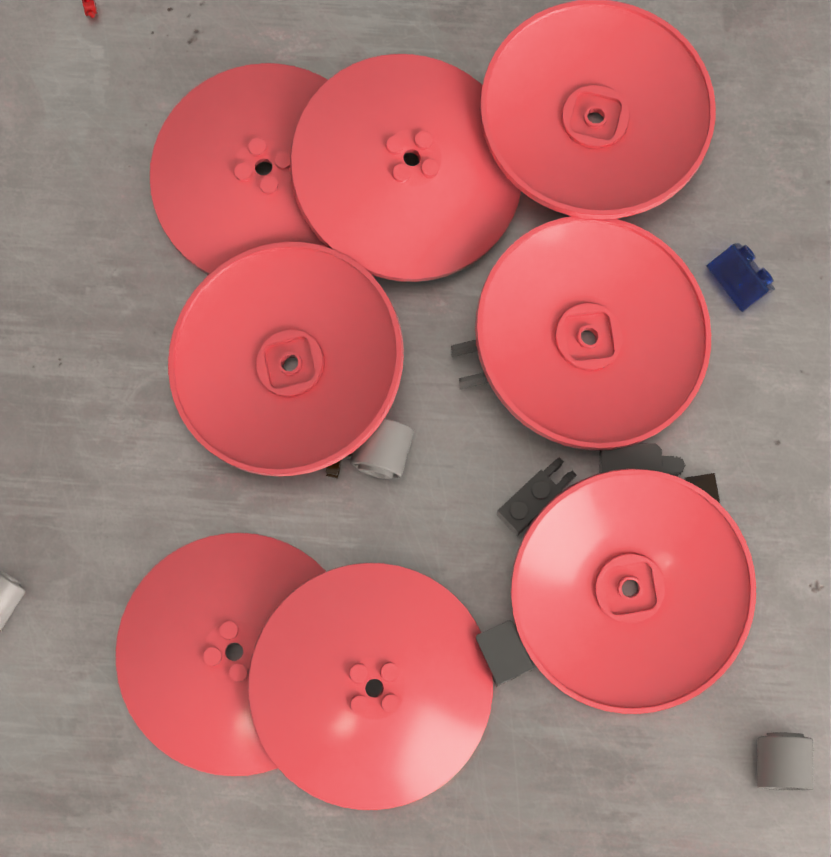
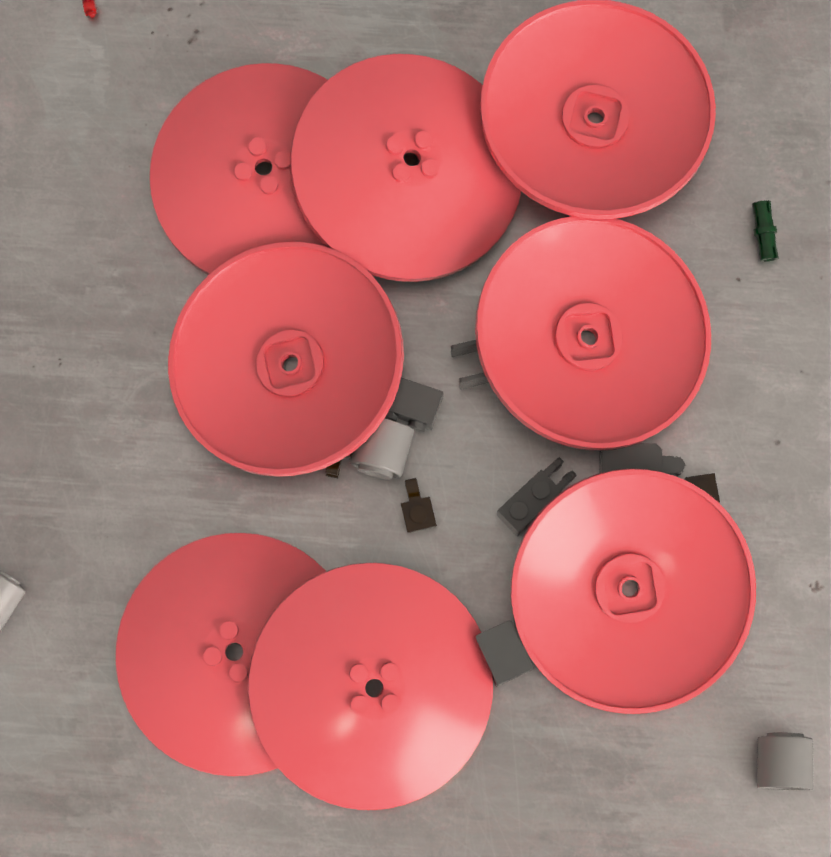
clear blue bracket [706,243,775,312] -> none
none -> dark grey hinge [384,377,443,432]
none -> dark brown plate [401,478,437,533]
none -> dark green pin [752,200,779,262]

